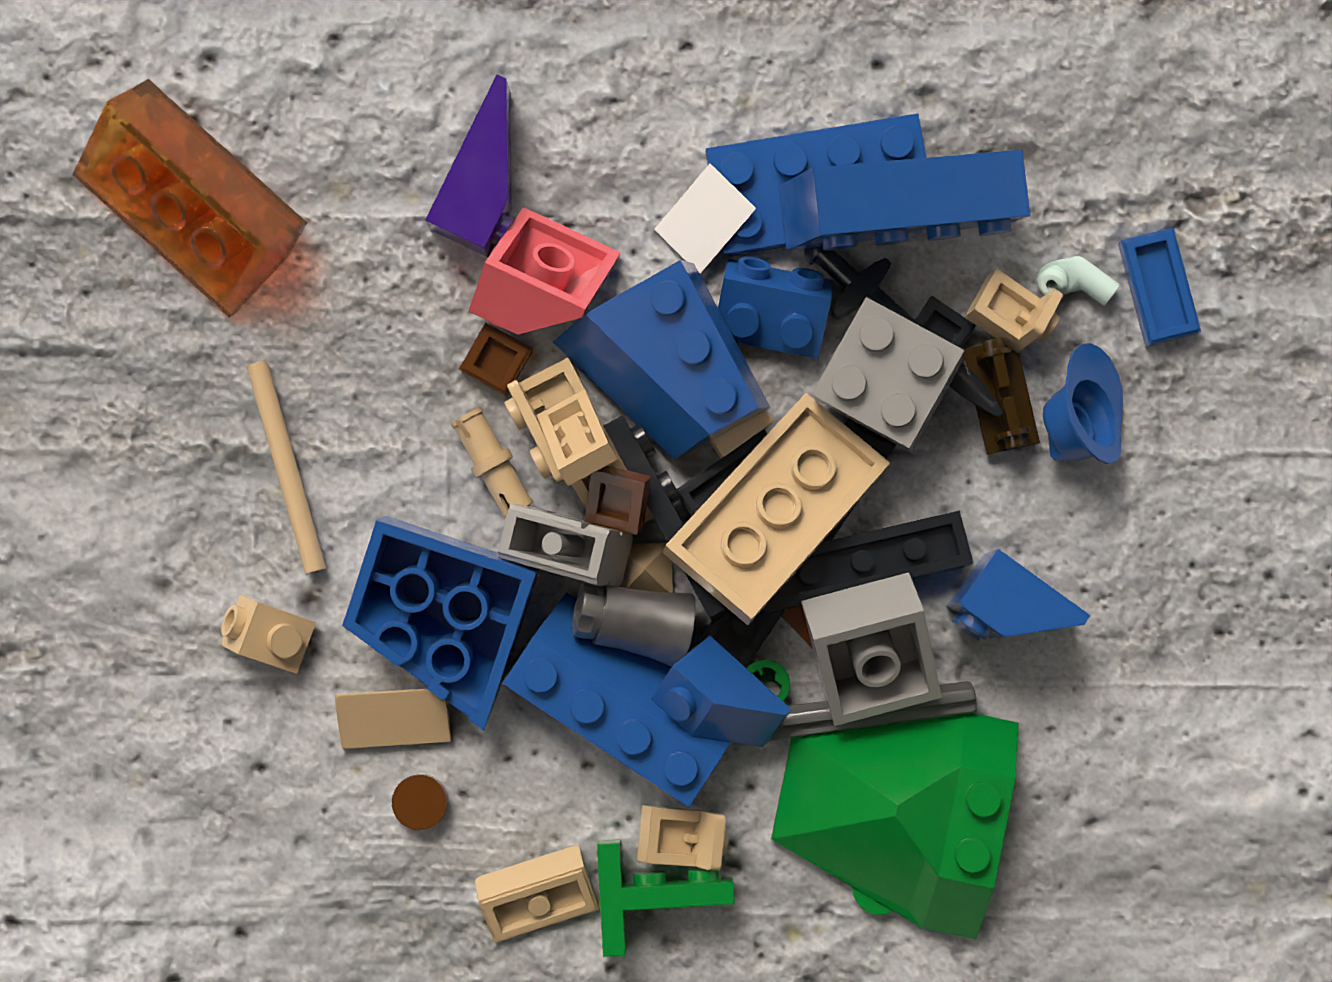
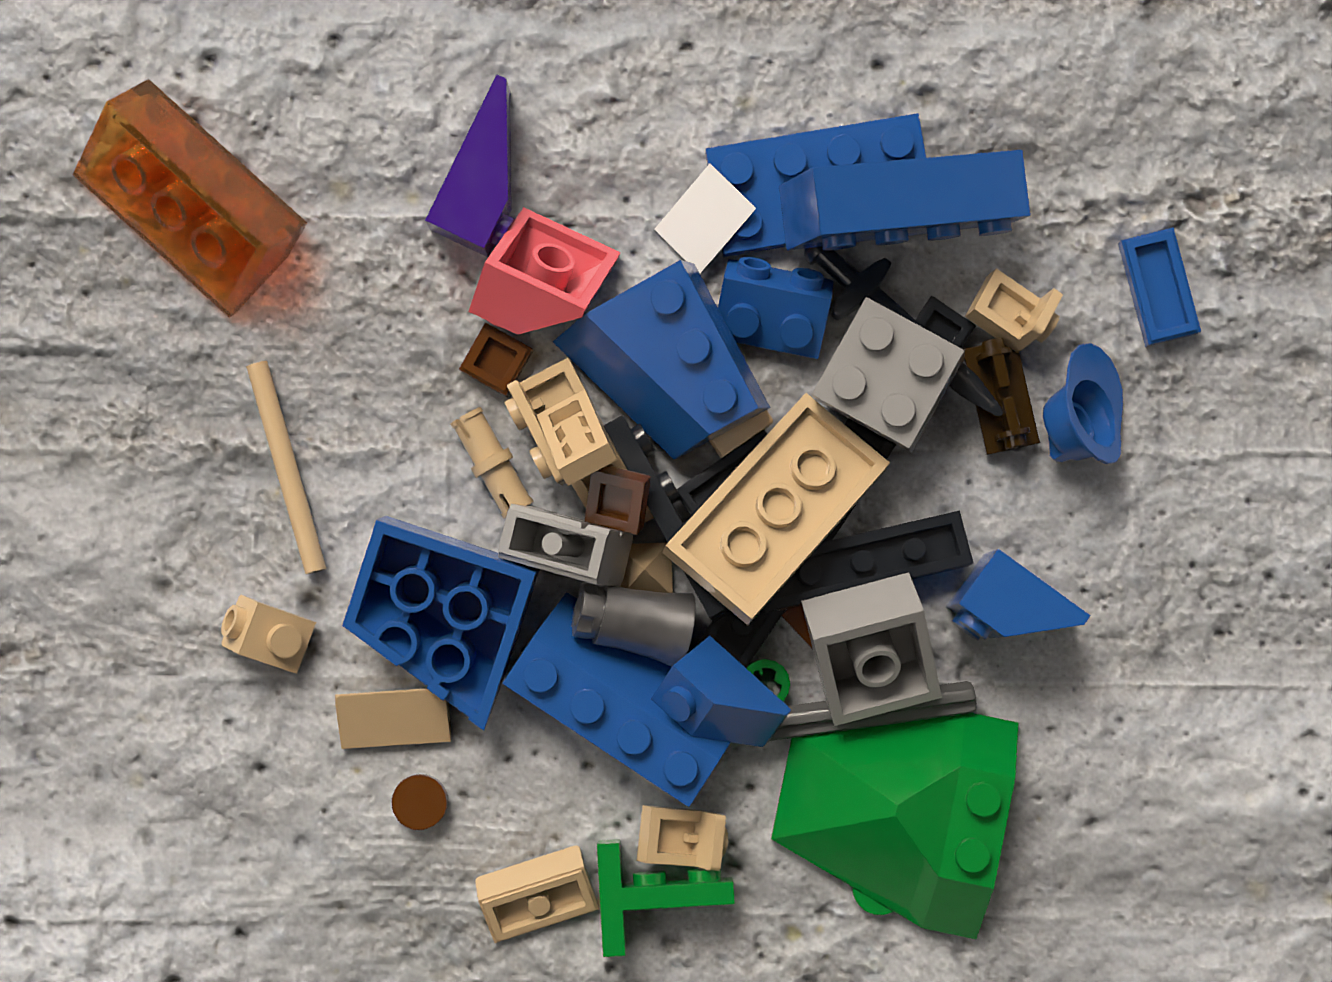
light aqua arm [1037,256,1120,306] -> none

